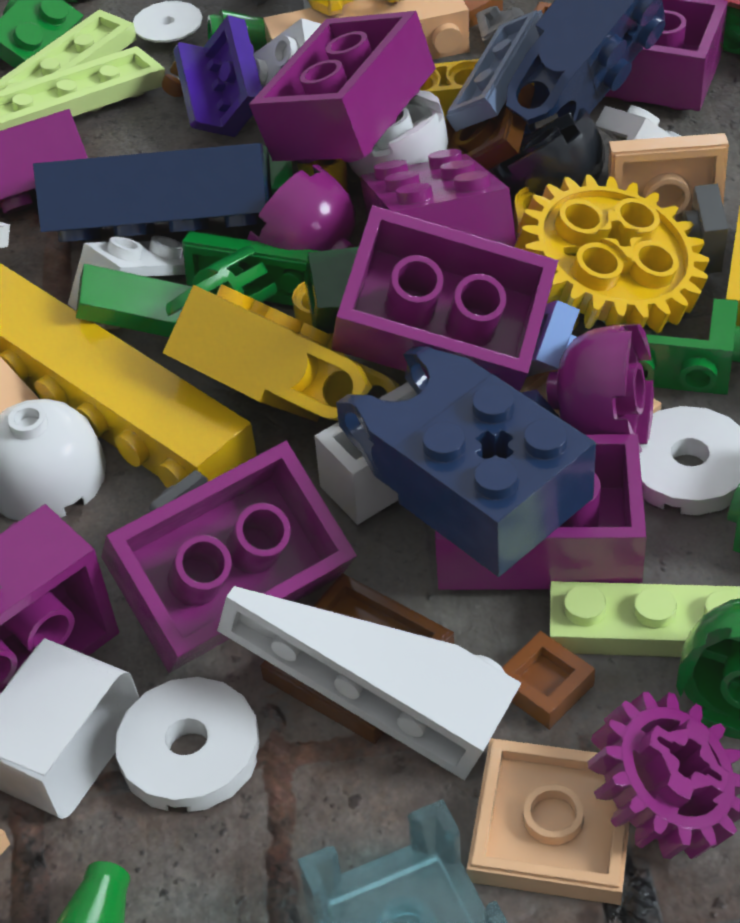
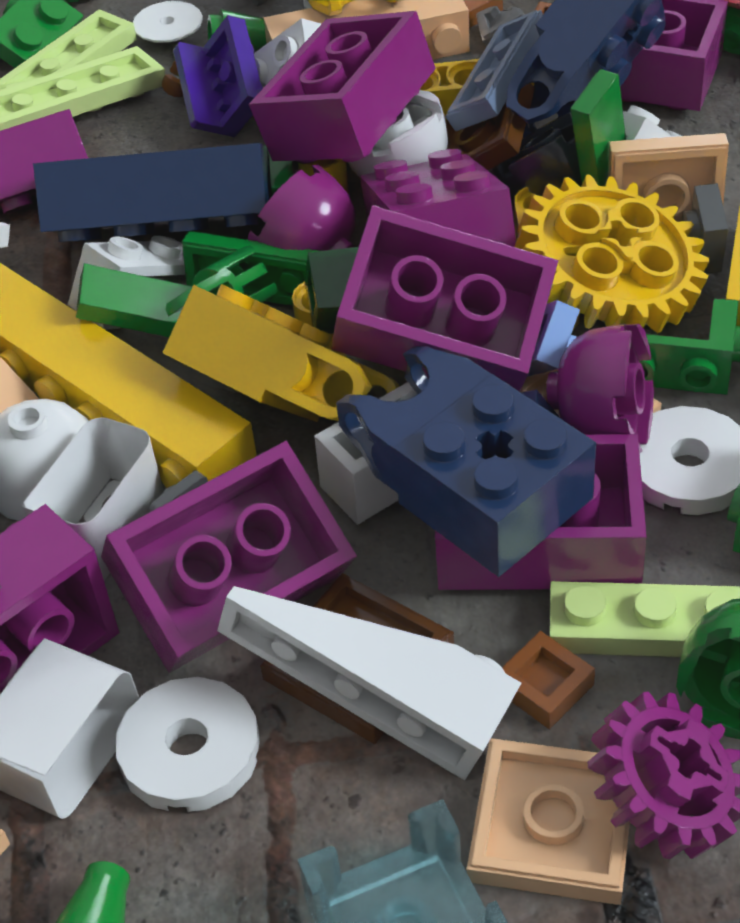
none -> white piece [22,418,164,581]
none -> green tile [570,69,626,186]

